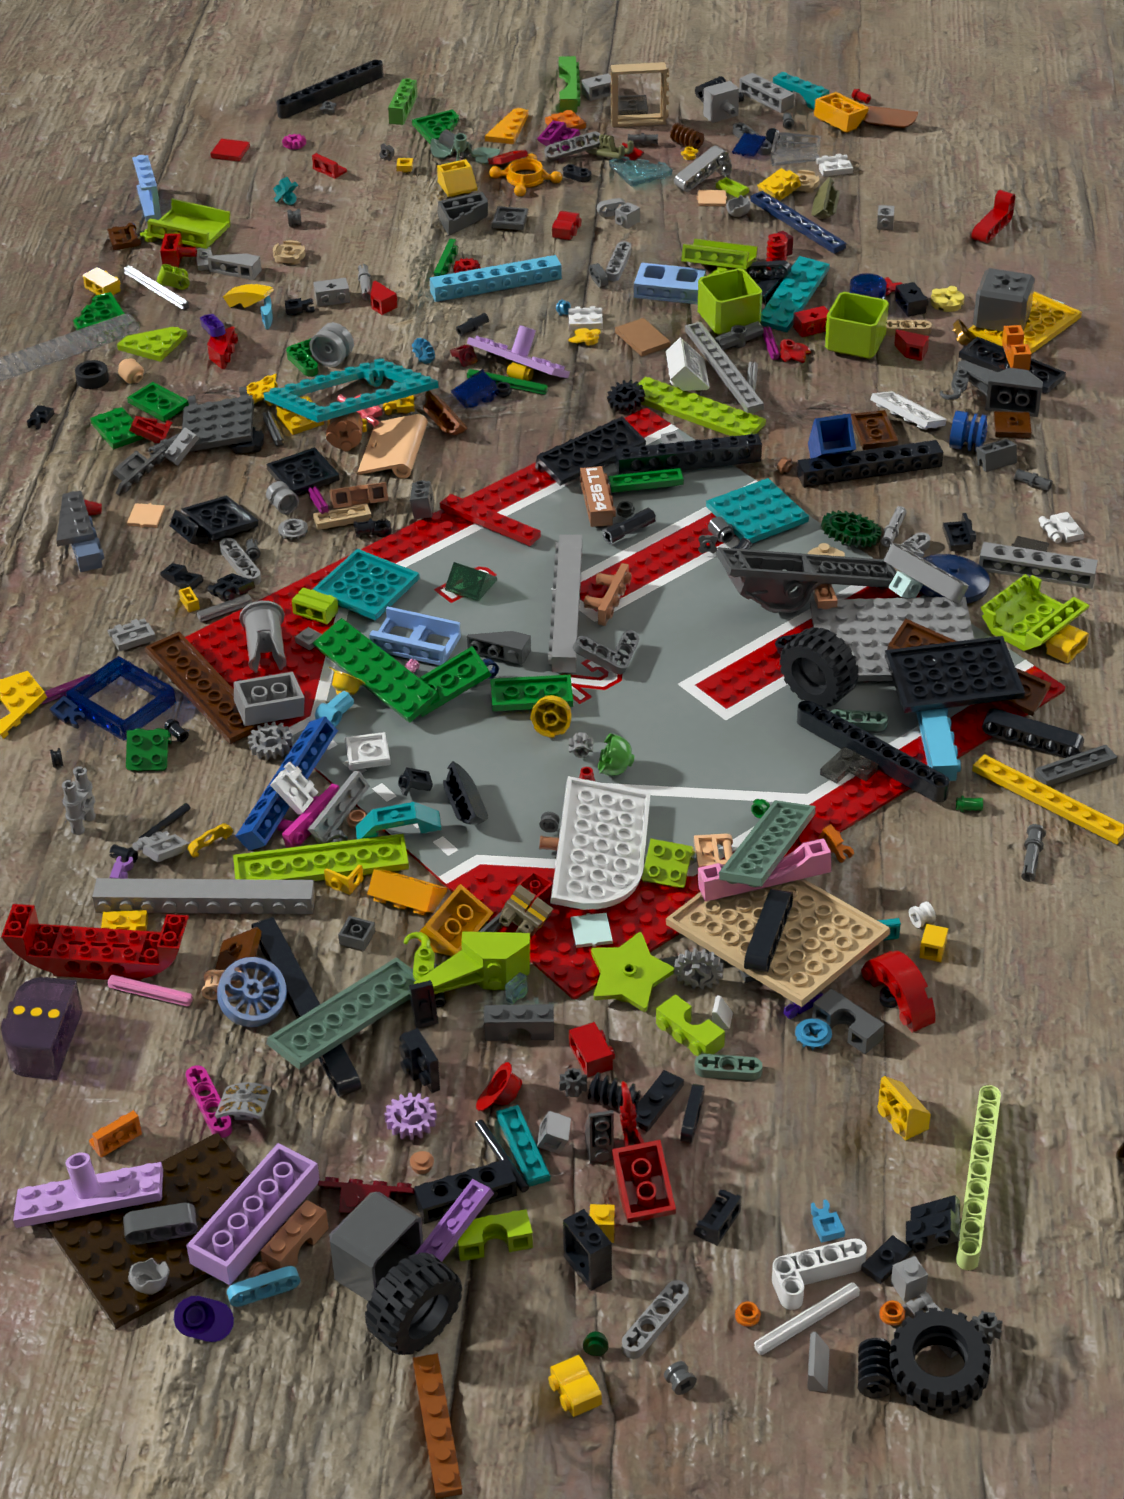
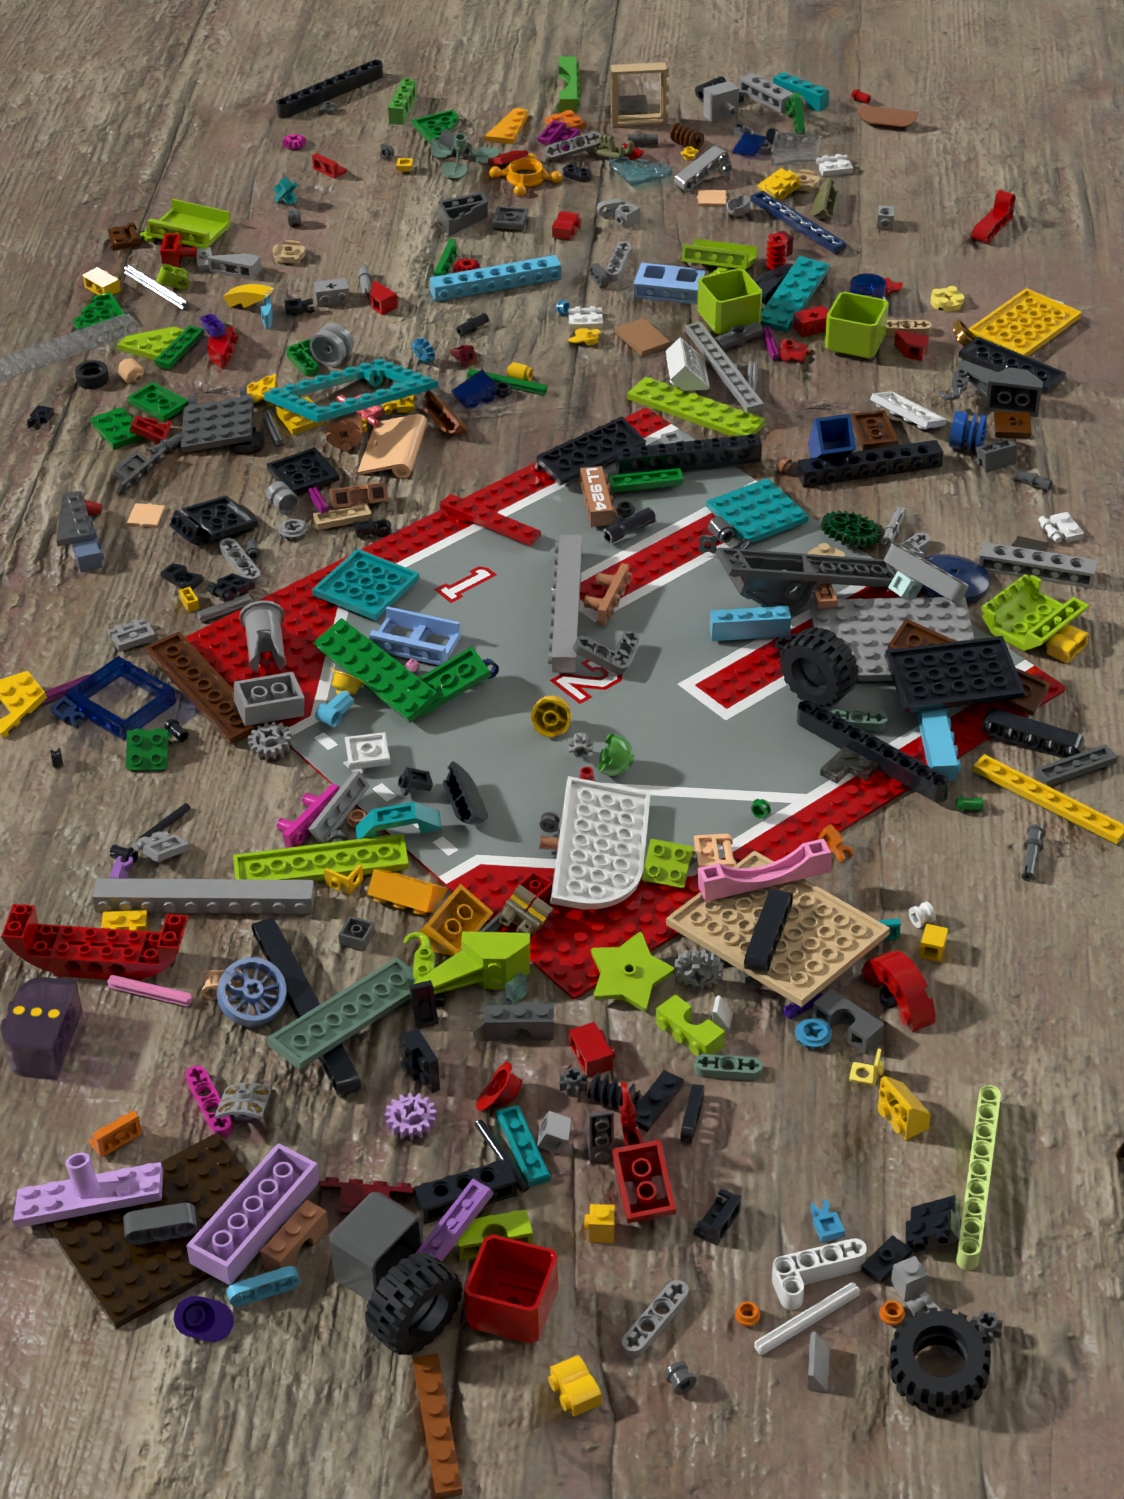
light grey pin [62,766,96,835] -> none
light grey hair [128,1258,170,1294] -> none
light blue window [132,155,161,222] -> none
light grey plate [164,428,199,466] -> none
yellow piece [187,823,233,858] -> none
red tile [210,138,250,162] -> none
reddish brown plate [215,927,262,970] -> none
blue brick [236,716,338,851] -> none
nougat plate [248,1261,272,1278] -> none
white plate [270,762,318,815] -> none
lime brick [292,588,338,625] -> none
light grey plate [295,627,322,650] -> none
dark grey brick [410,480,435,520] -> none
nougat plate [410,1151,434,1174] -> none
yellow slope [437,159,478,197] -> none
clear green slope [445,562,497,601] -> none
lavender plate [467,325,570,378] -> none
dark grey slope [467,631,531,665] -> none
green plate [490,674,573,711] -> none
black window [563,1209,612,1291] -> none
light aqua piece [570,913,613,948] -> none
light grey brick [582,74,611,101] -> none
dark green plate [583,1331,609,1356] -> none
black gear [607,380,646,414] -> none
lime tile [715,177,749,198] -> none
sand green plate [719,800,816,887] -> none
black beam [747,260,791,279] -> none
dark grey pin [782,112,795,129] -> none
light orange slope [813,92,869,132] -> none
black piece [858,1338,891,1399] -> none
black brick [894,282,929,317] -> none
black bracket [942,513,976,551] -> none
dark grey plate [973,268,1035,332] -> none
orange arch [1002,325,1032,371] -> none
none -> green plate [154,325,205,370]
none -> red plate [464,1235,558,1344]
none -> medium azure brick [710,606,791,641]
none -> green beam [786,93,805,137]
none -> light yellow bracket [849,1049,884,1086]

